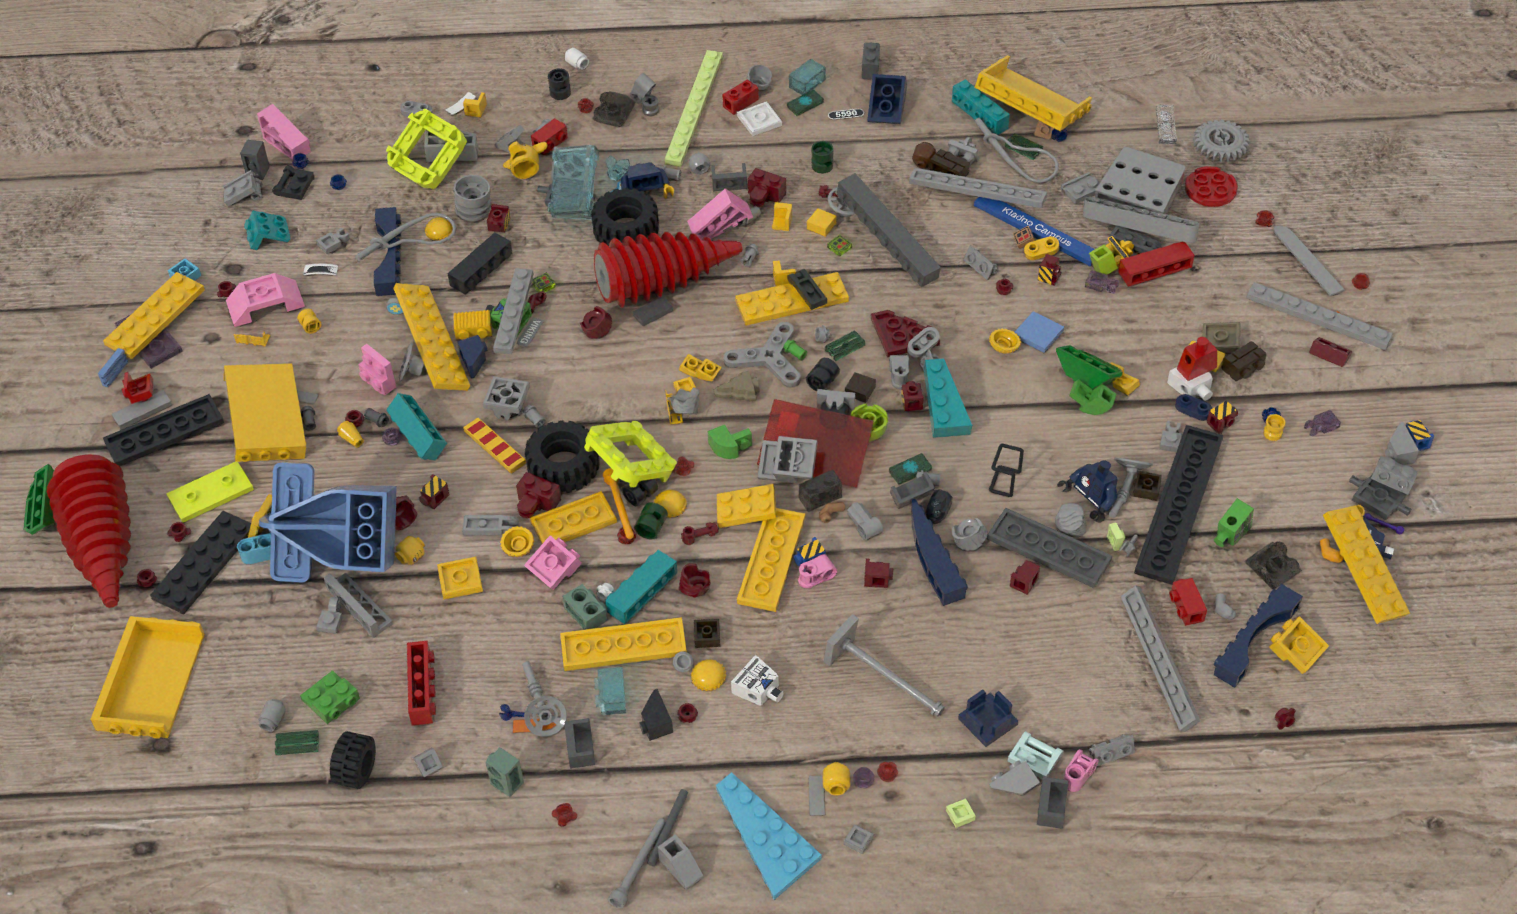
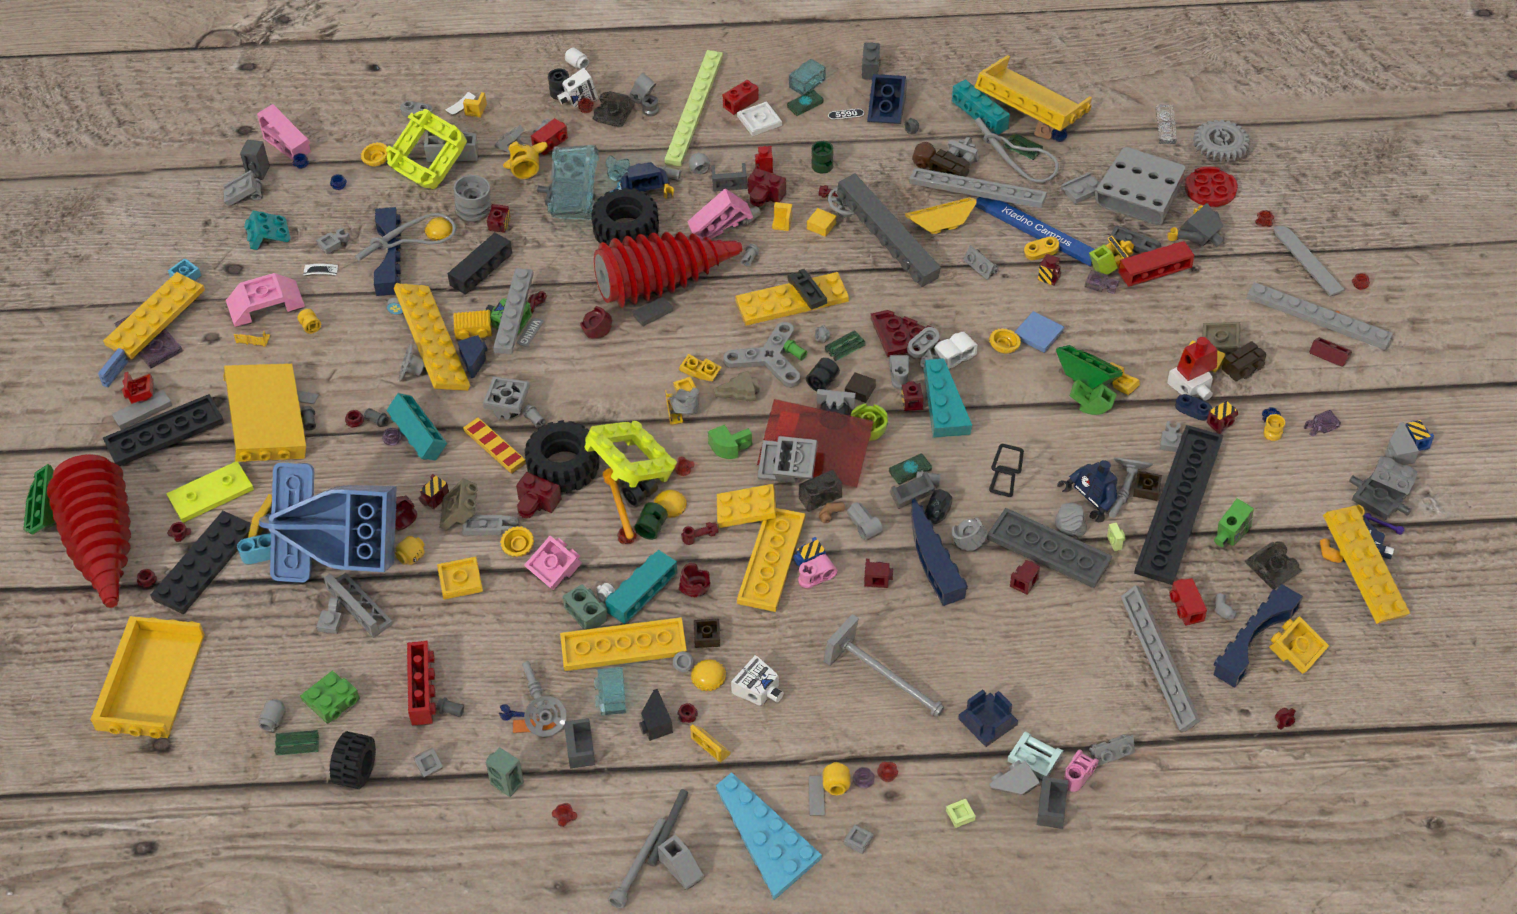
dark red plate [217,281,236,297] -> none
black plate [272,165,314,200] -> none
yellow cone [337,421,364,448] -> none
bright pink plate [358,344,396,395] -> none
yellow tile [530,491,617,544] -> none
clear neon green tile [532,272,556,292] -> none
light grey hair [747,65,772,90] -> none
yellow panel [773,260,796,286] -> none
clear neon green tile [827,235,852,257] -> none
dark red plate [996,279,1014,295] -> none
medium nougat tile [1013,226,1035,249] -> none
light grey beam [1083,197,1199,243] -> none
light grey hand [1119,535,1138,557] -> none
none -> yellow hat [361,142,388,167]
none -> dark grey pin [436,697,465,717]
none -> dark tan plate [439,478,478,531]
none -> white torso [557,68,598,108]
none -> yellow slope [690,724,731,763]
none -> red brick [755,146,773,173]
none -> dark grey plate [904,118,919,134]
none -> yellow wedge [905,197,977,234]
none -> white brick [934,332,978,369]
none -> dark grey torso [1167,203,1224,247]

